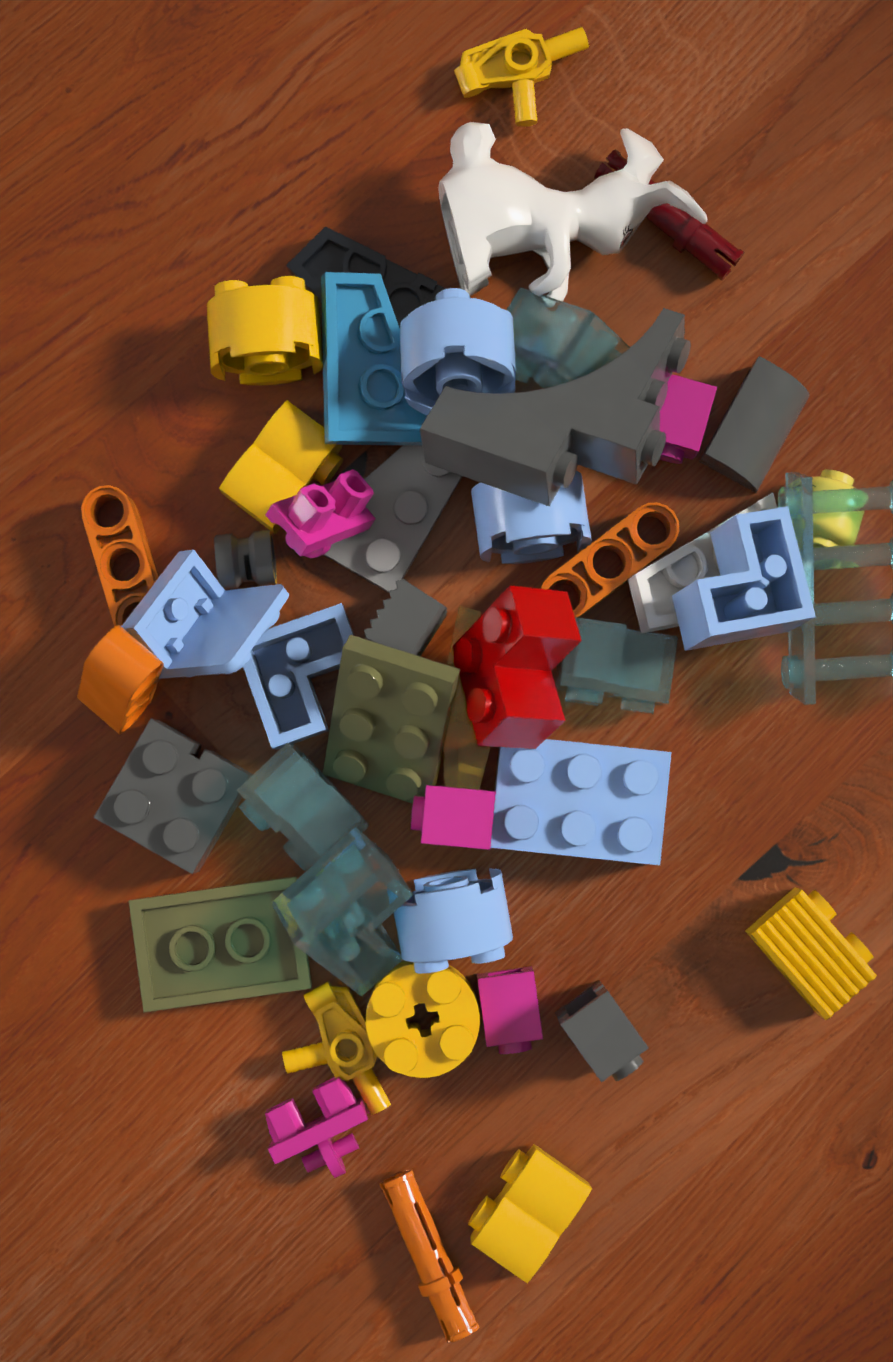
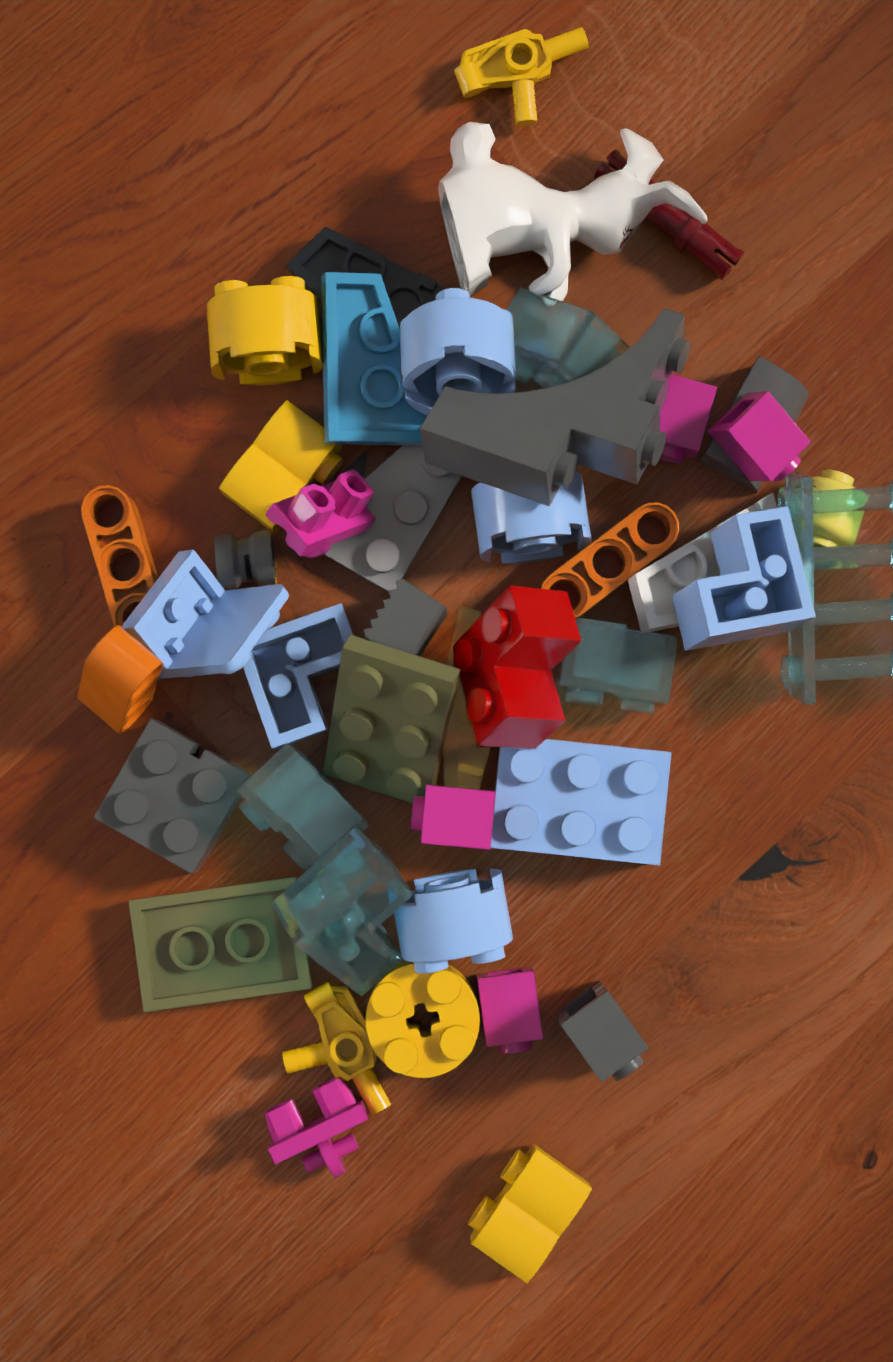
orange pin [379,1169,480,1343] -> none
yellow brick [745,887,877,1020] -> none
none -> dark pink brick [708,391,811,482]

